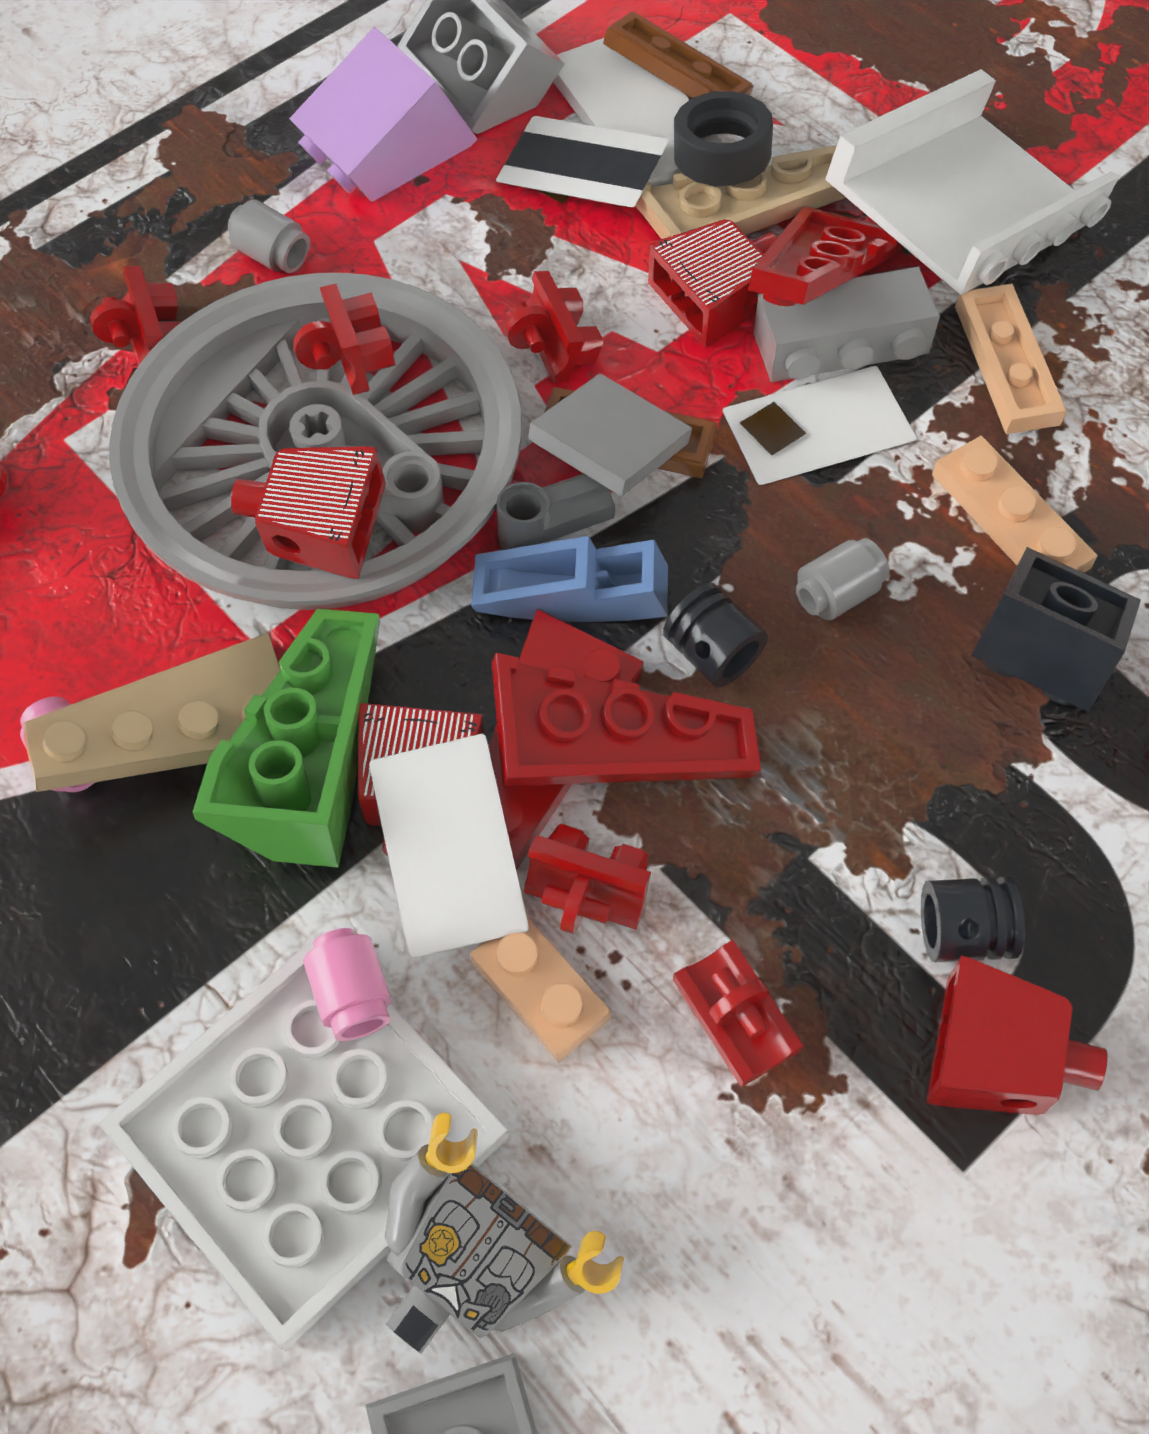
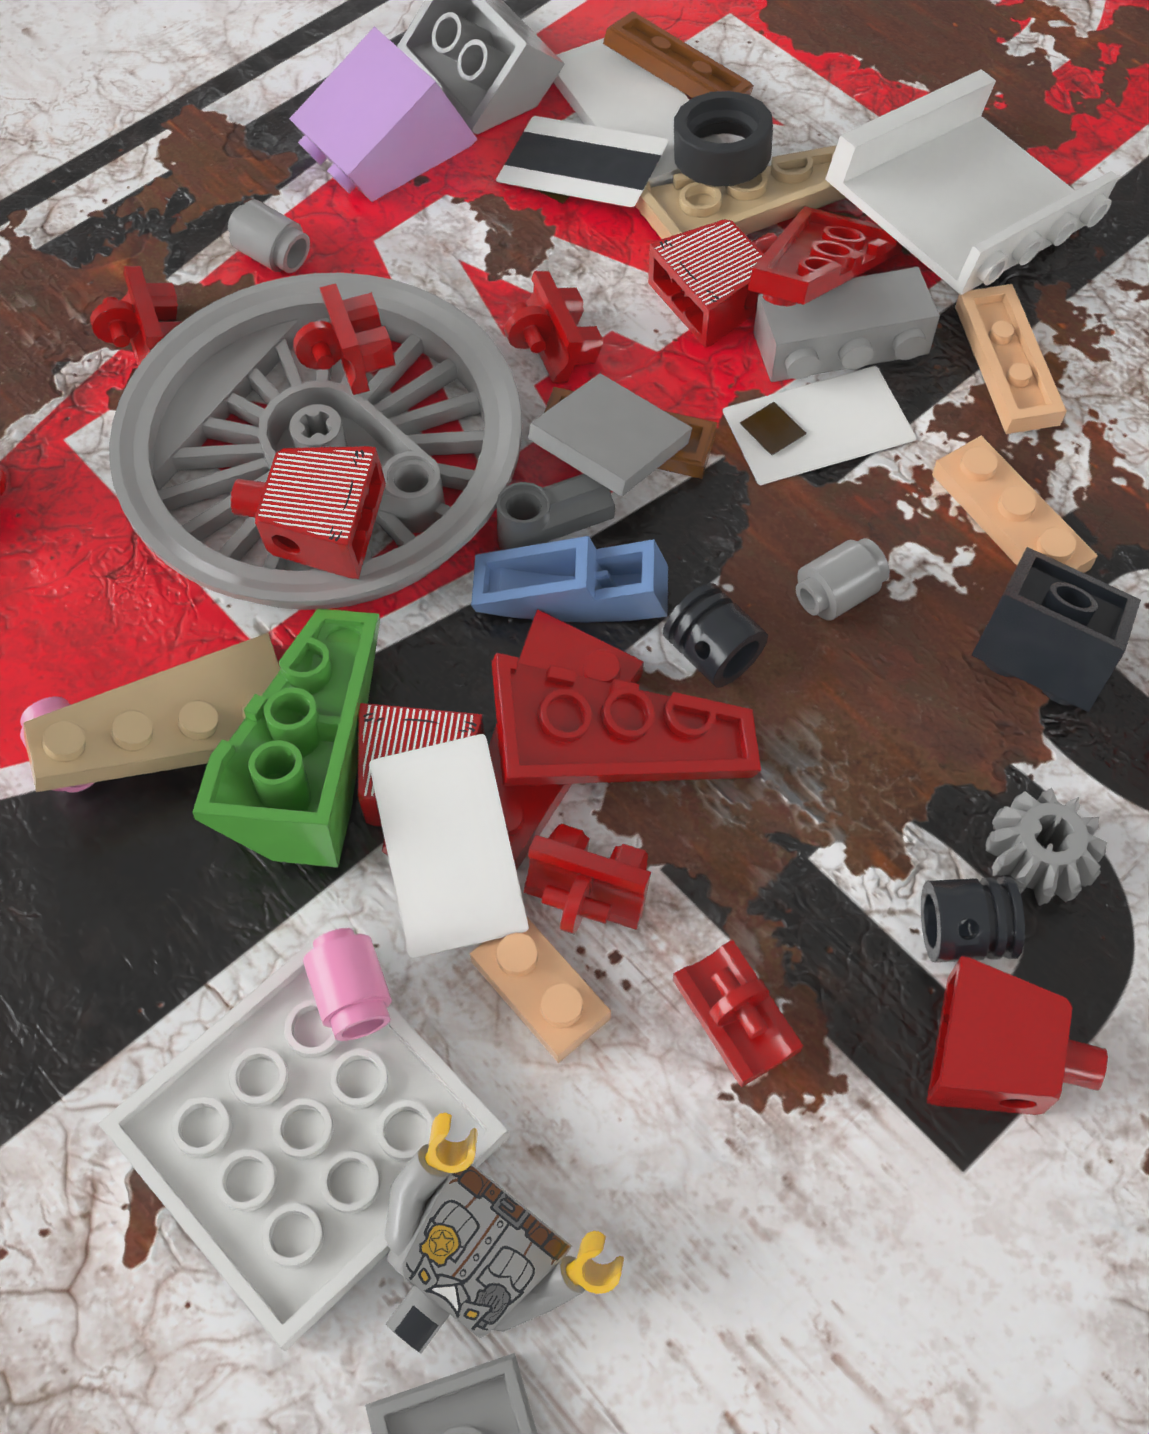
none -> light grey gear [986,788,1107,906]

